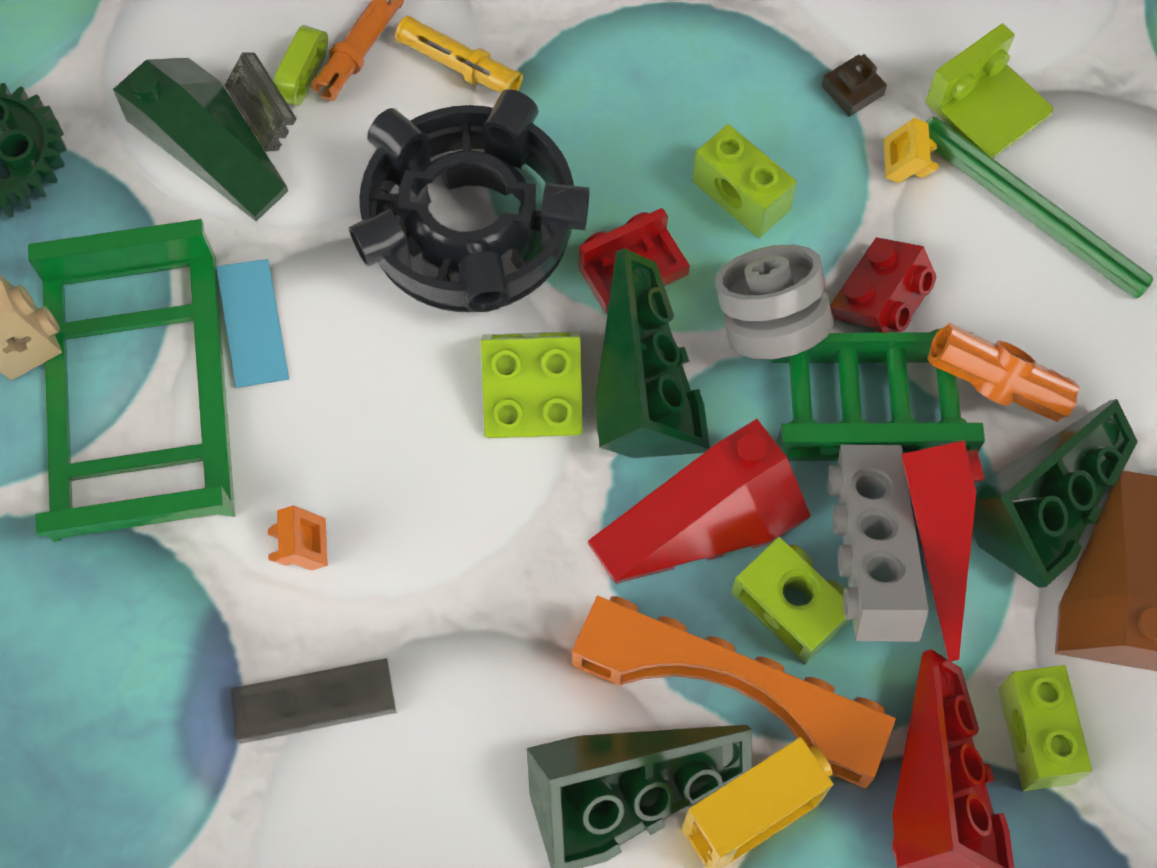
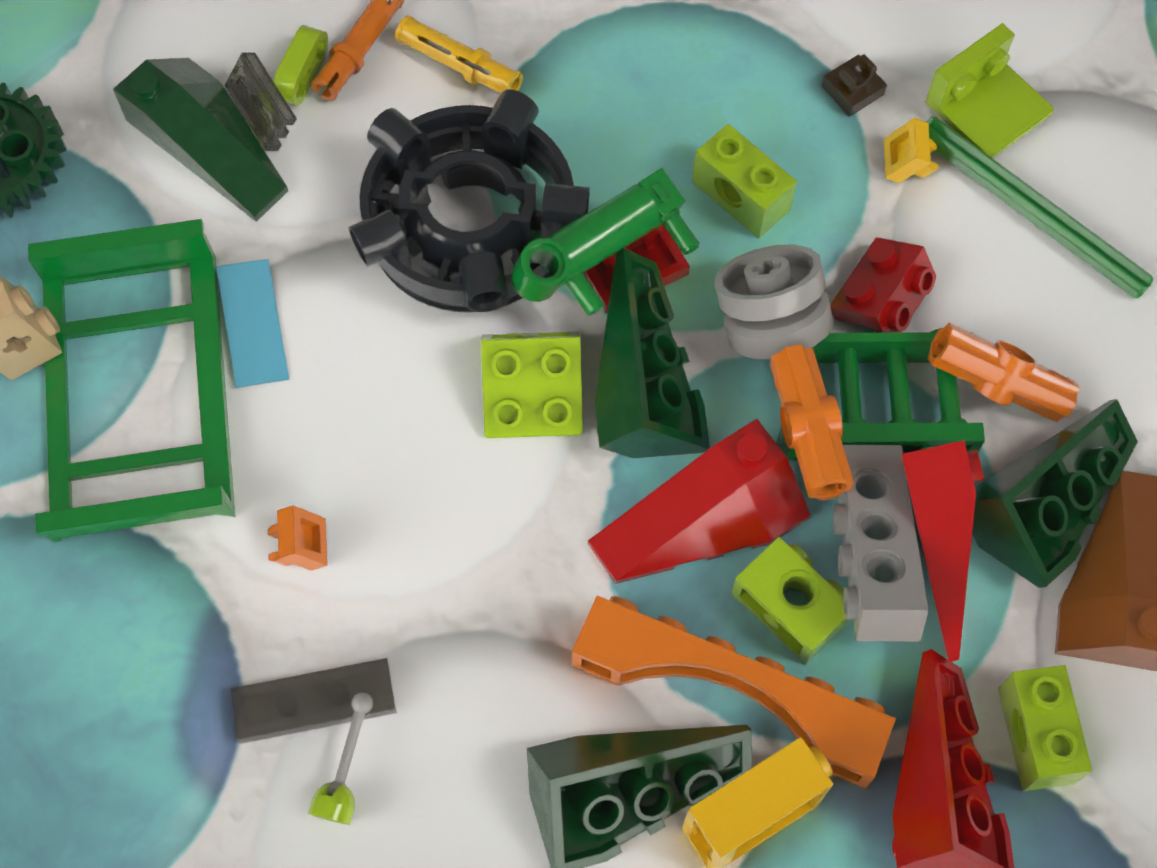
none -> hinge [308,692,373,825]
none -> green piece [511,168,700,315]
none -> orange piece [770,344,854,501]

